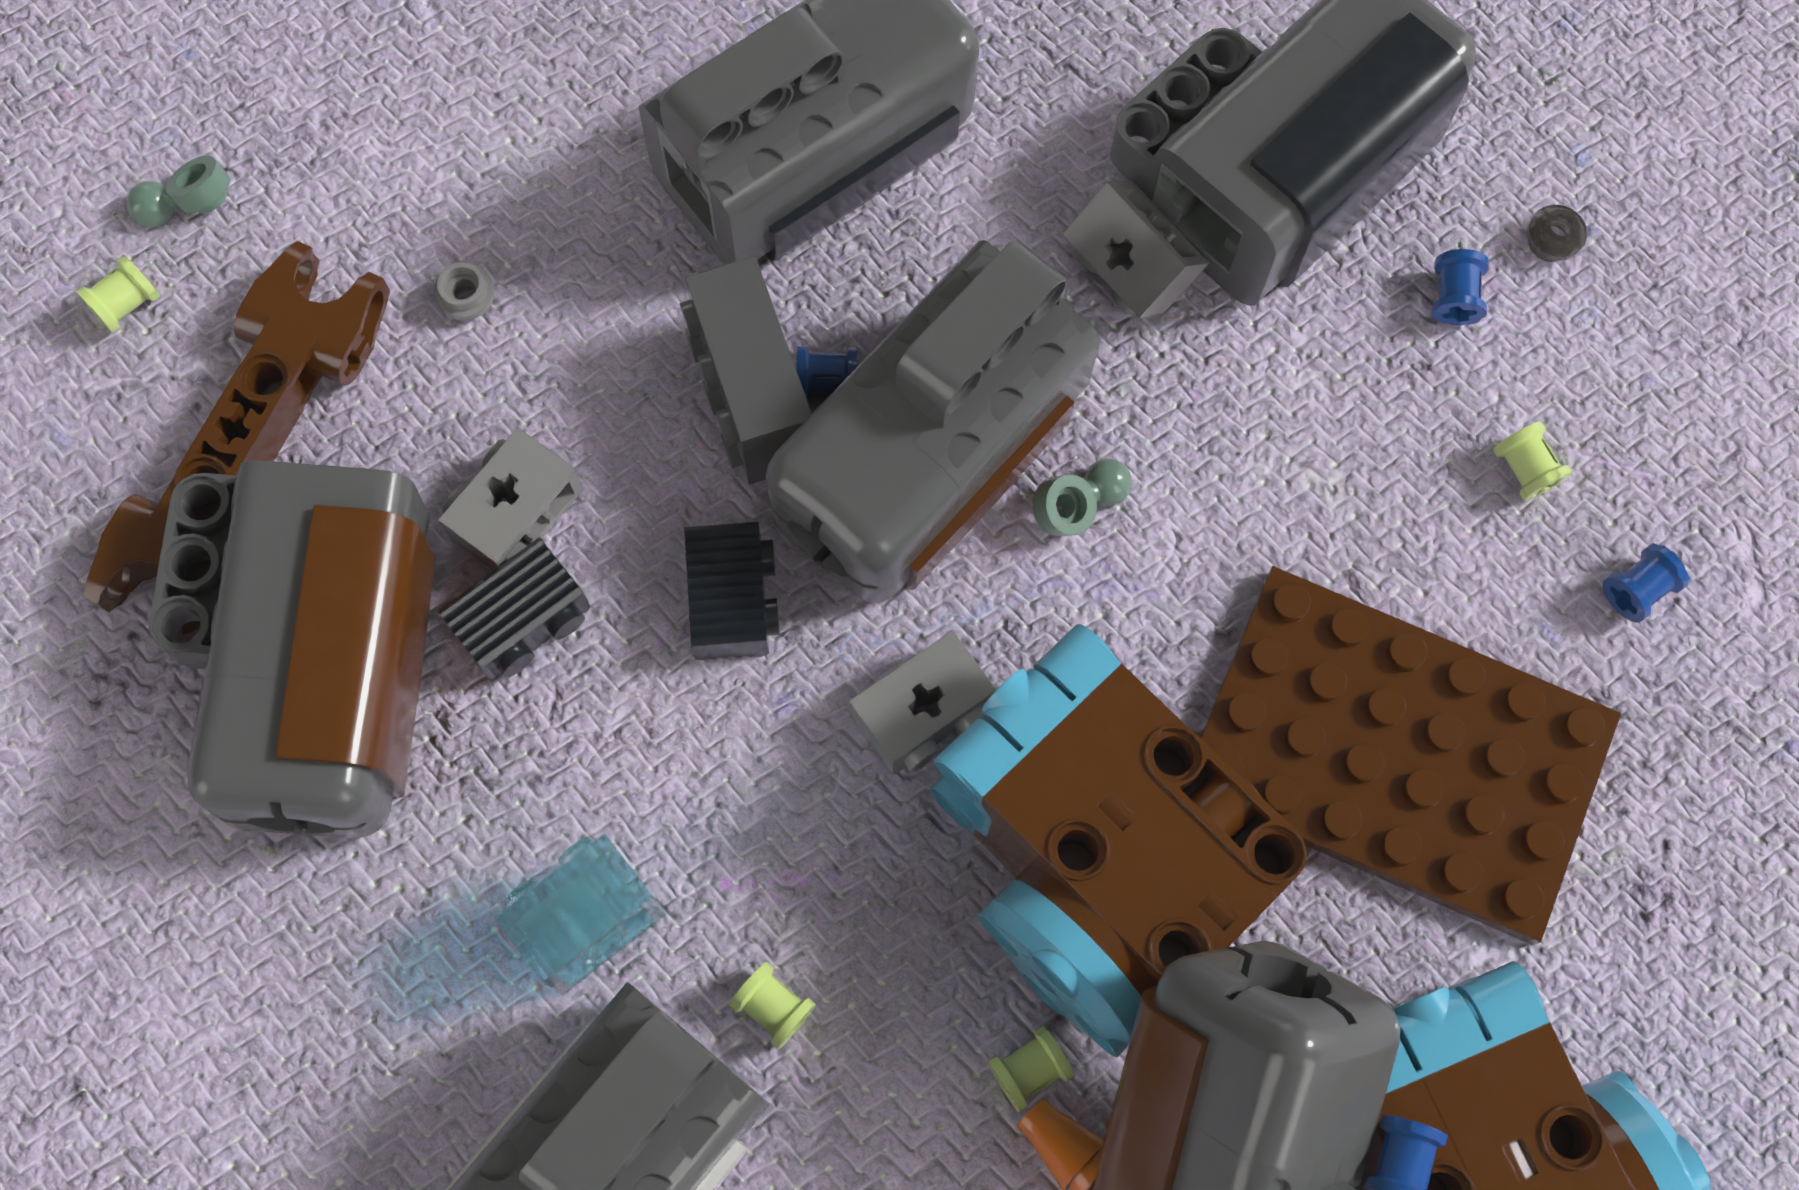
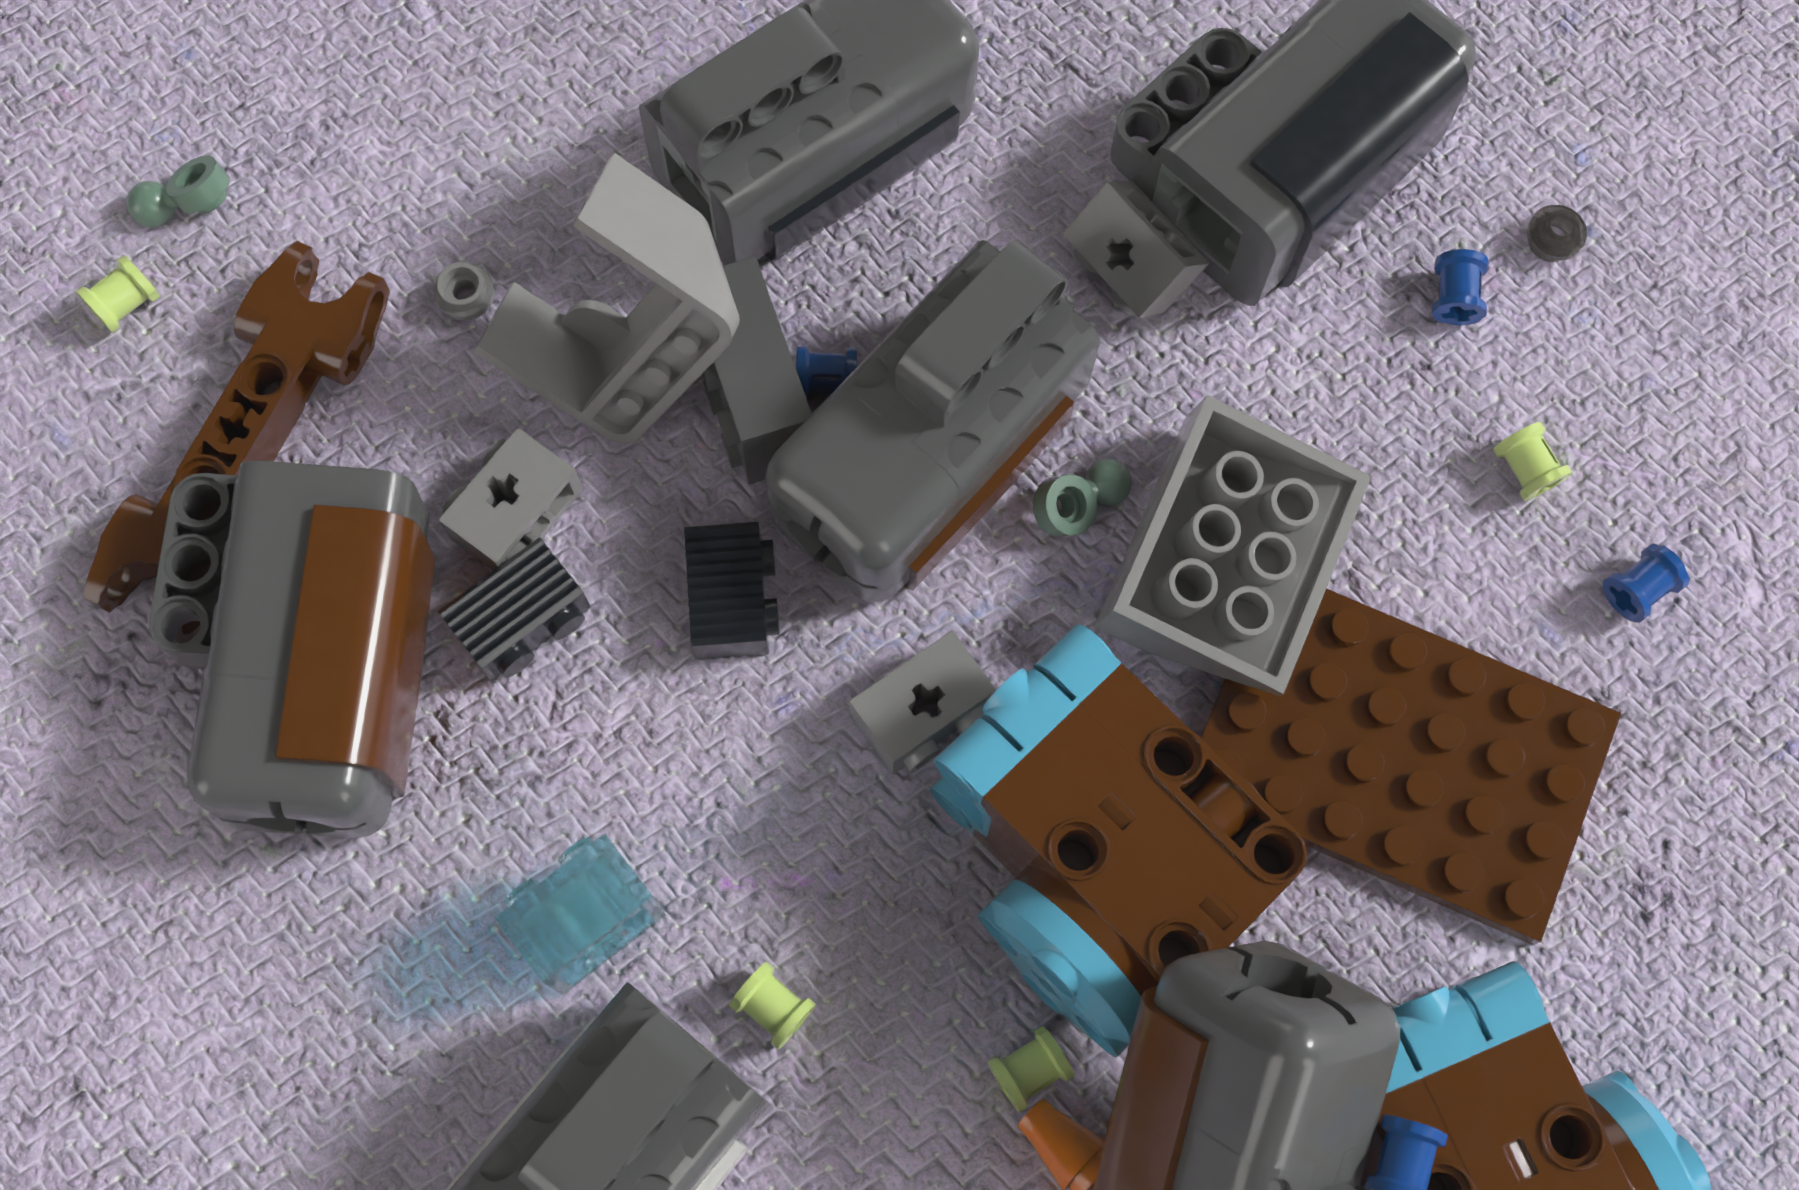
none -> light grey windscreen [473,152,740,443]
none -> light grey slope [1094,395,1372,696]

